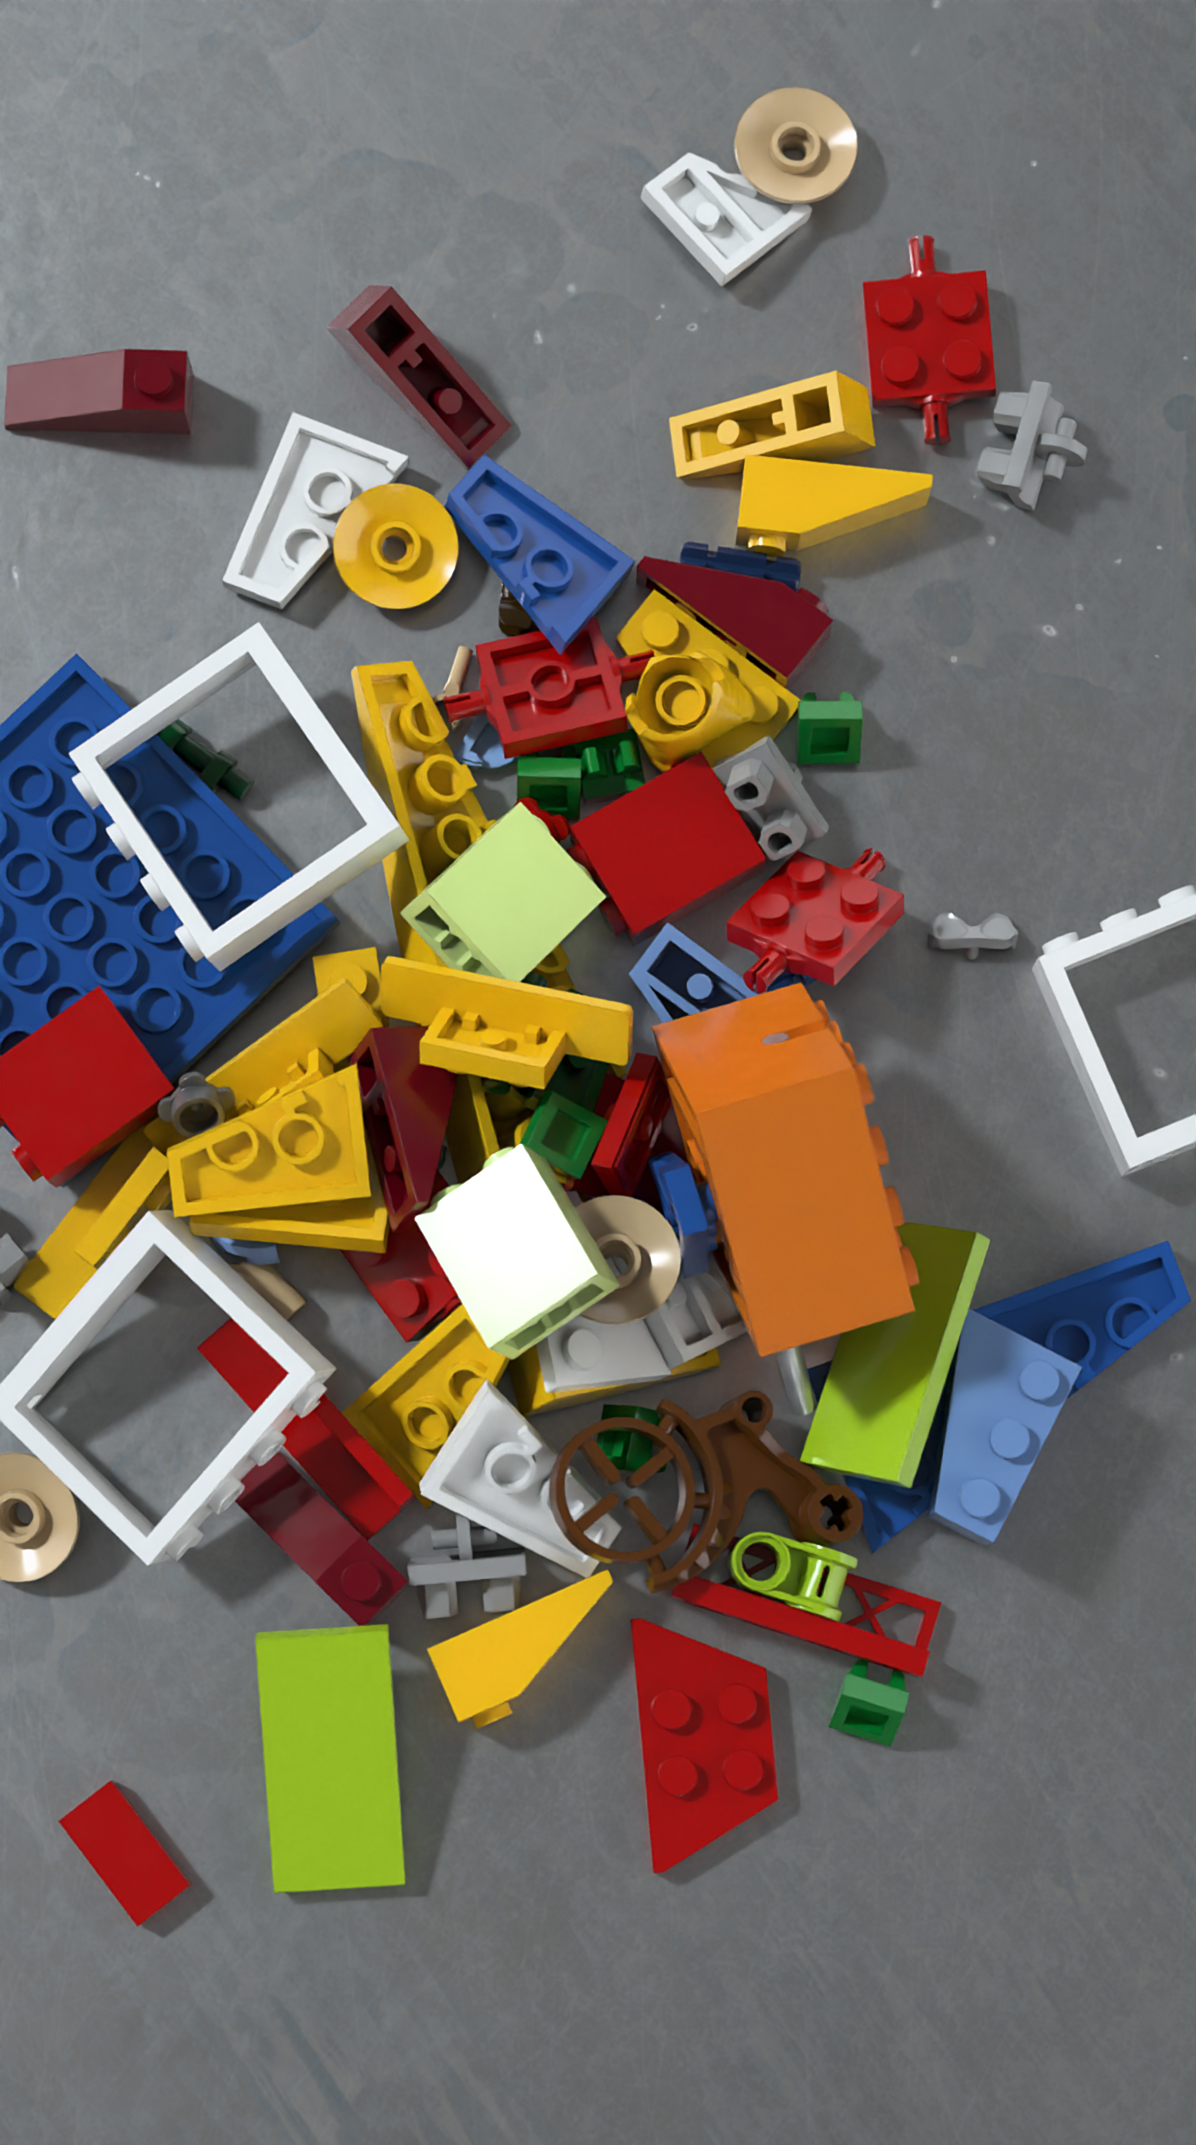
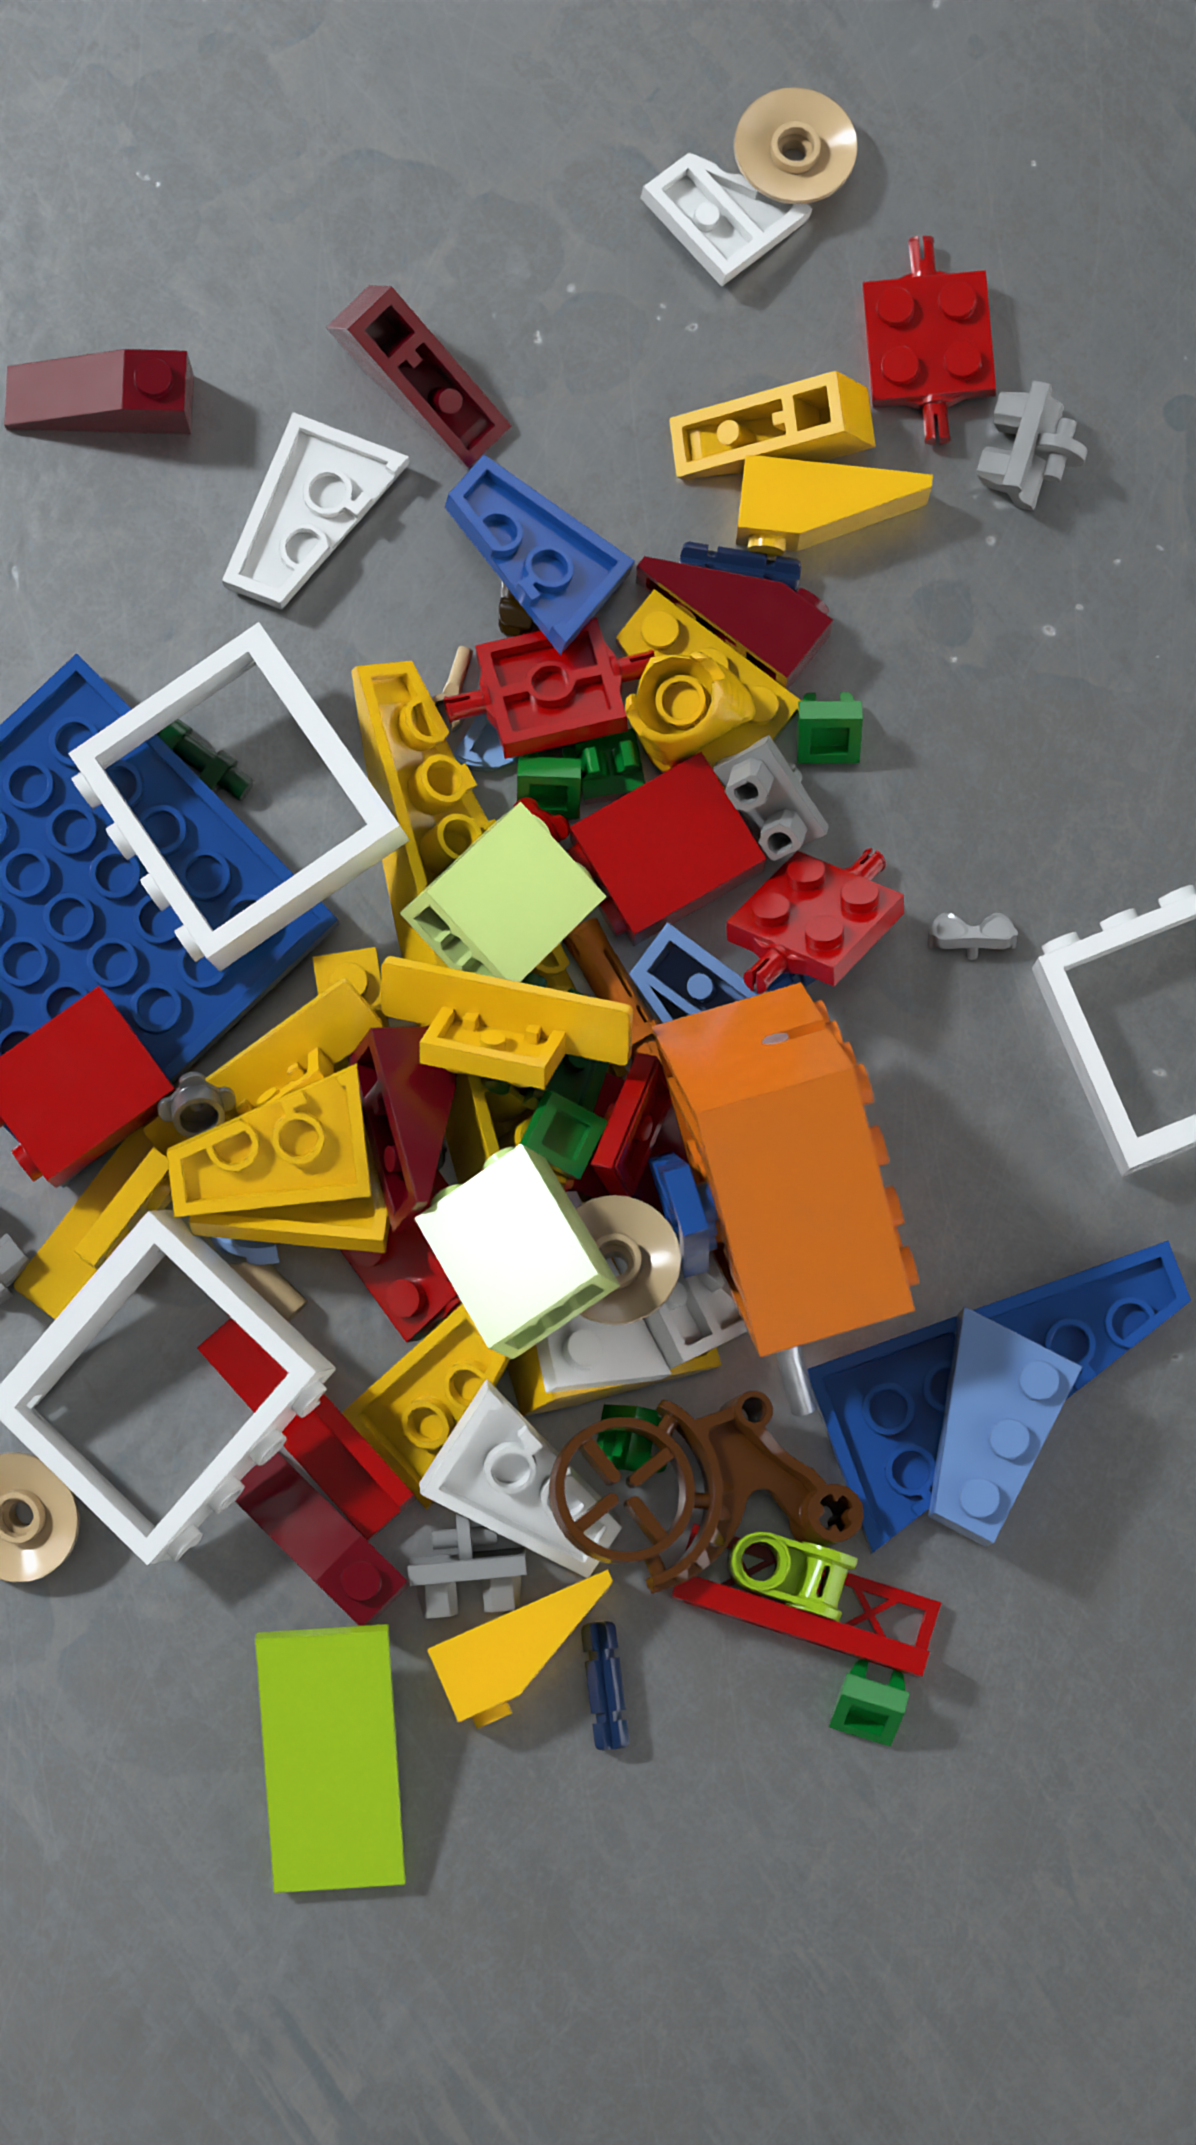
red tile [58,1780,192,1927] -> none
yellow dish [333,483,458,610] -> none
red wing [630,1618,779,1873] -> none
lime tile [800,1221,990,1488] -> none
none -> orange pin [562,918,663,1062]
none -> dark blue axle [581,1621,630,1751]

